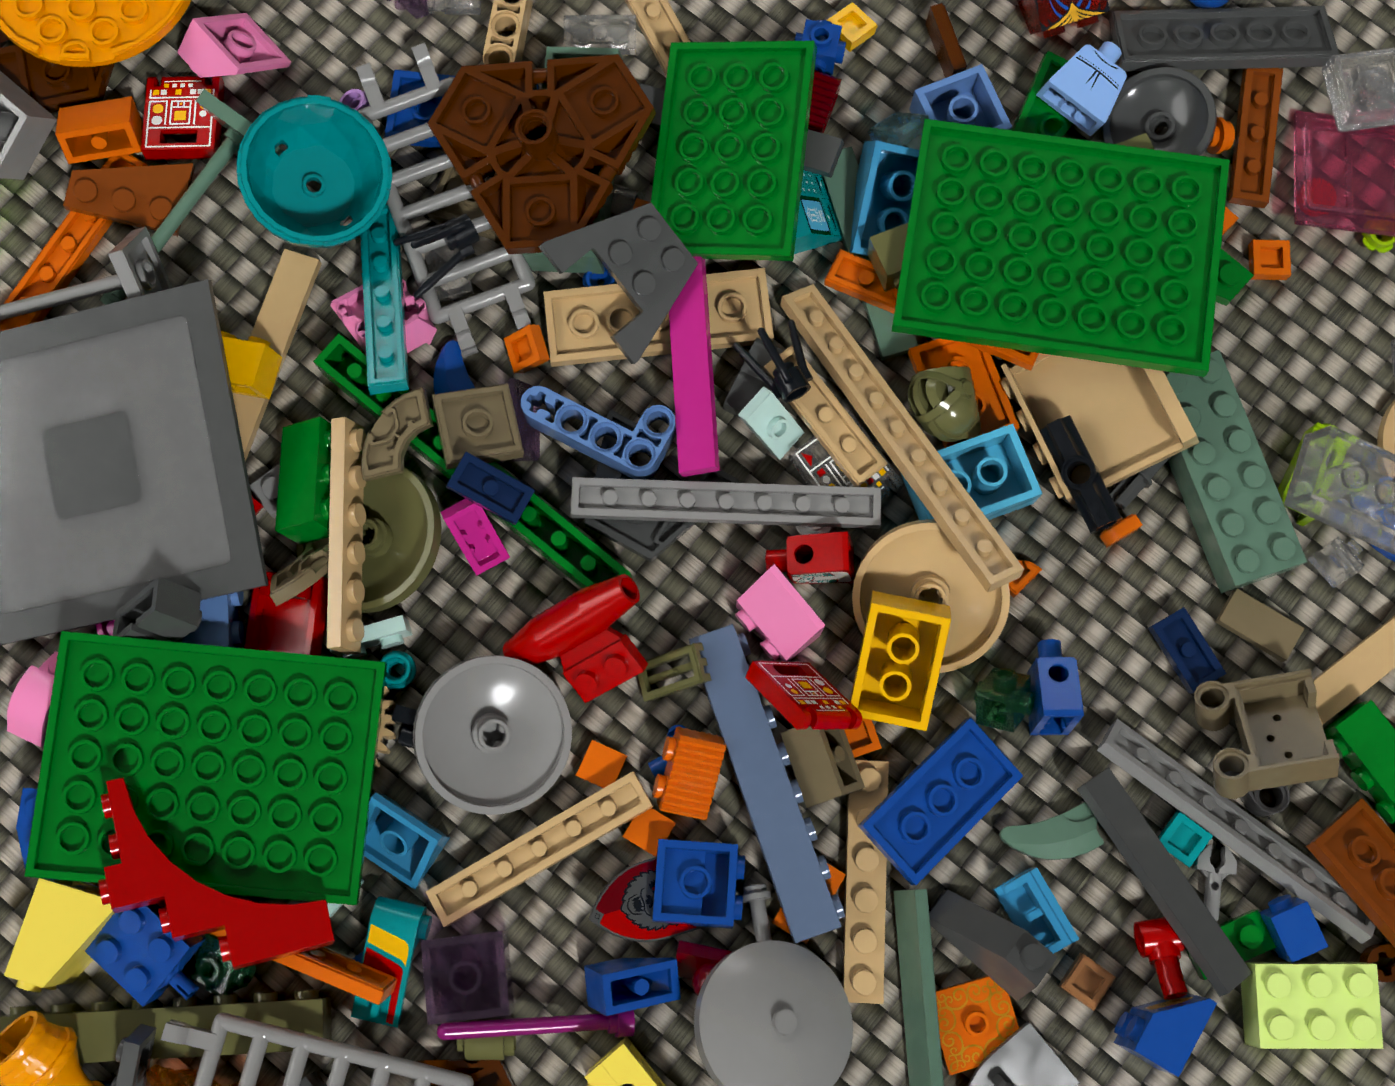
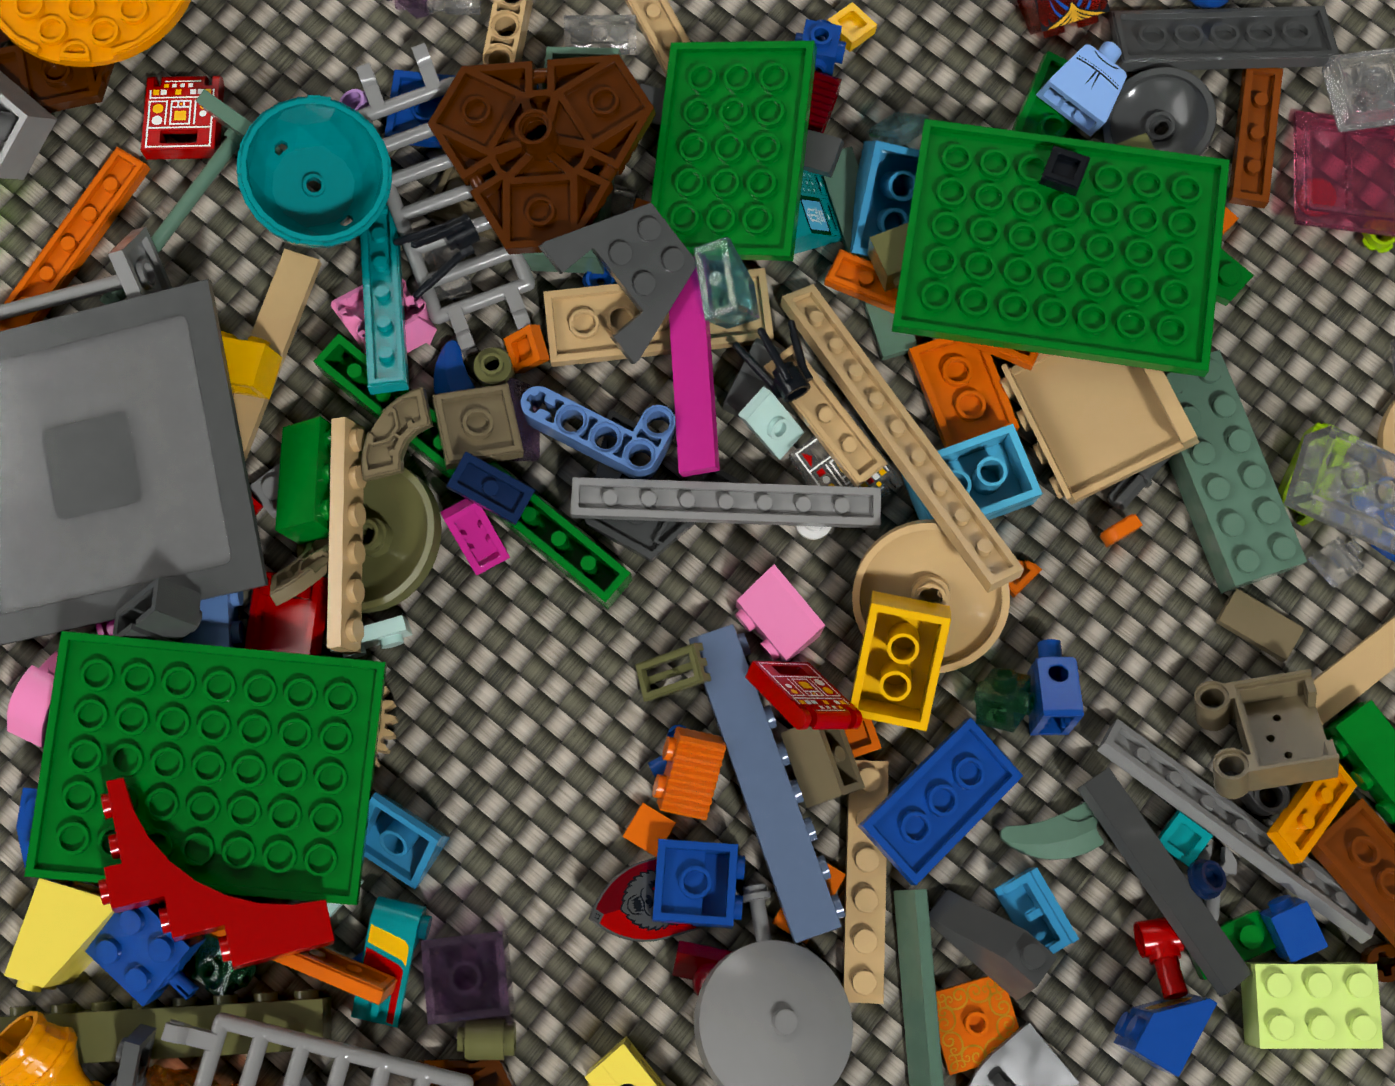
orange brick [55,96,143,164] -> none
dark orange wing [63,163,195,237] -> none
bright pink slope [177,13,291,78] -> none
teal plate [380,651,417,690] -> none
black tile [391,705,417,749] -> none
light grey dish [413,655,572,815] -> none
tan plate [426,771,654,927] -> none
magenta piece [437,1010,635,1040] -> none
red plate [503,574,648,703] -> none
orange tile [576,740,628,788] -> none
blue slope [584,957,681,1016] -> none
red torso [765,531,855,584] -> none
olive helmet [908,366,981,443] -> none
medium blue brick [909,64,1013,136] -> none
reddish brown tile [926,3,967,78] -> none
black piece [1040,415,1122,534] -> none
medium nougat tile [1058,953,1116,1011] -> none
dark blue plate [1148,607,1227,694] -> none
orange plate [1206,117,1235,154] -> none
orange tile [1248,239,1291,280] -> none
none -> olive brick [474,347,515,389]
none -> clear light blue slope [694,237,760,329]
none -> black tile [1039,145,1090,196]
none -> dark blue plate [1187,859,1227,900]
none -> light orange plate [1266,763,1357,864]

